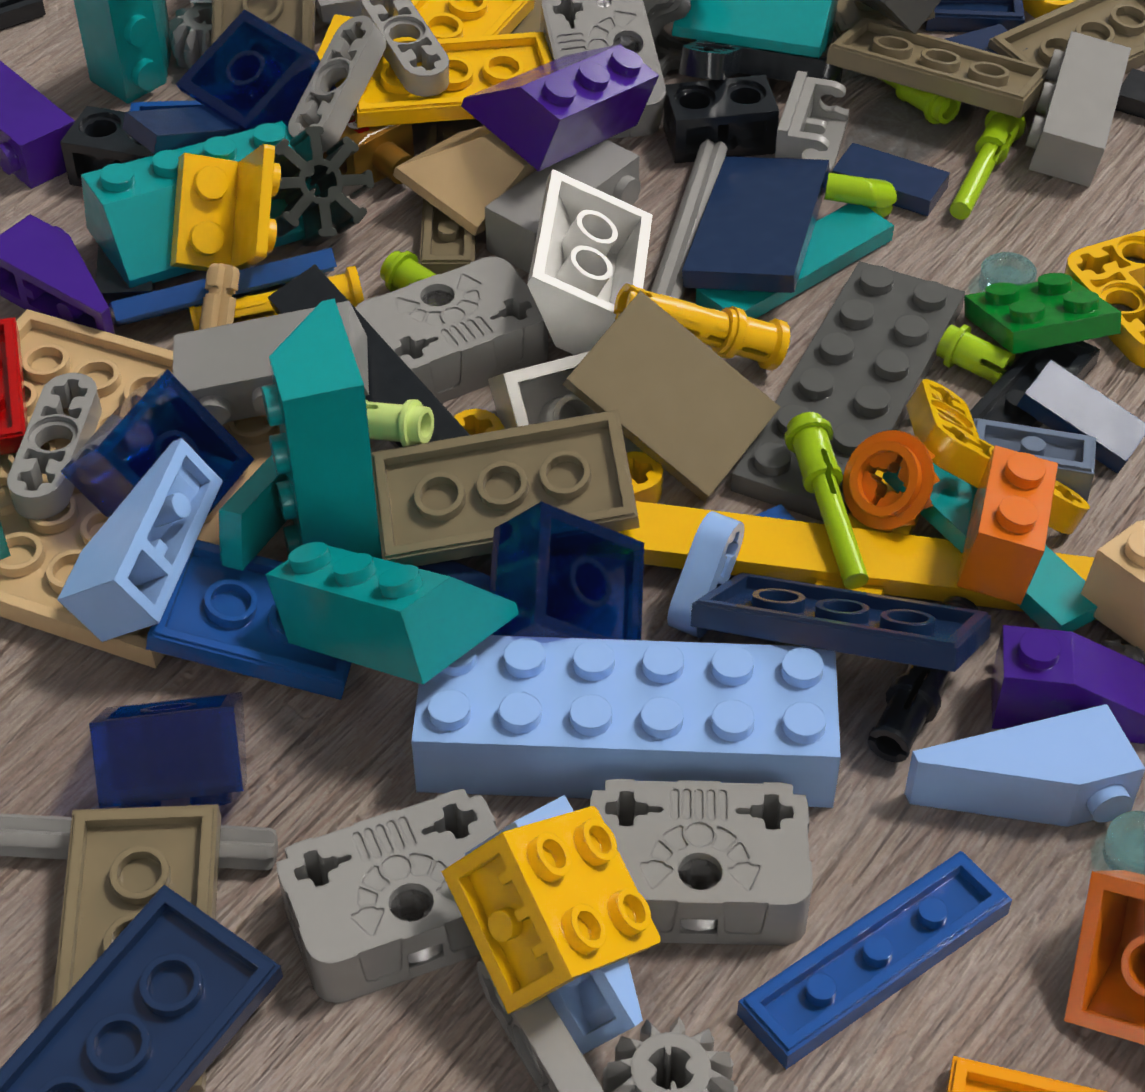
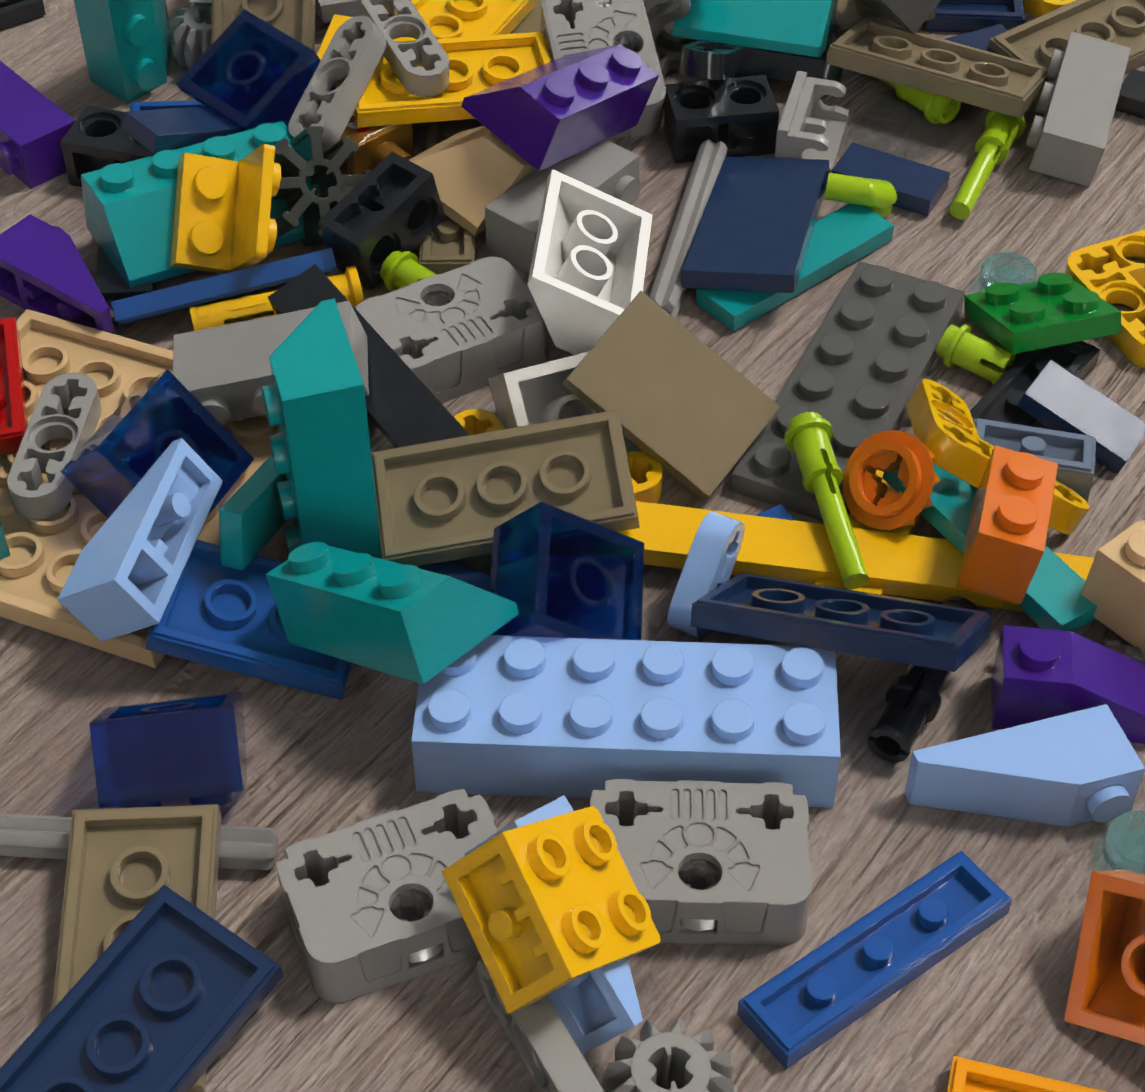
tan axle [199,263,240,330] -> none
yellowish green pin [366,399,434,447] -> none
yellow pin [614,283,790,371] -> none
none -> black brick [318,151,446,289]

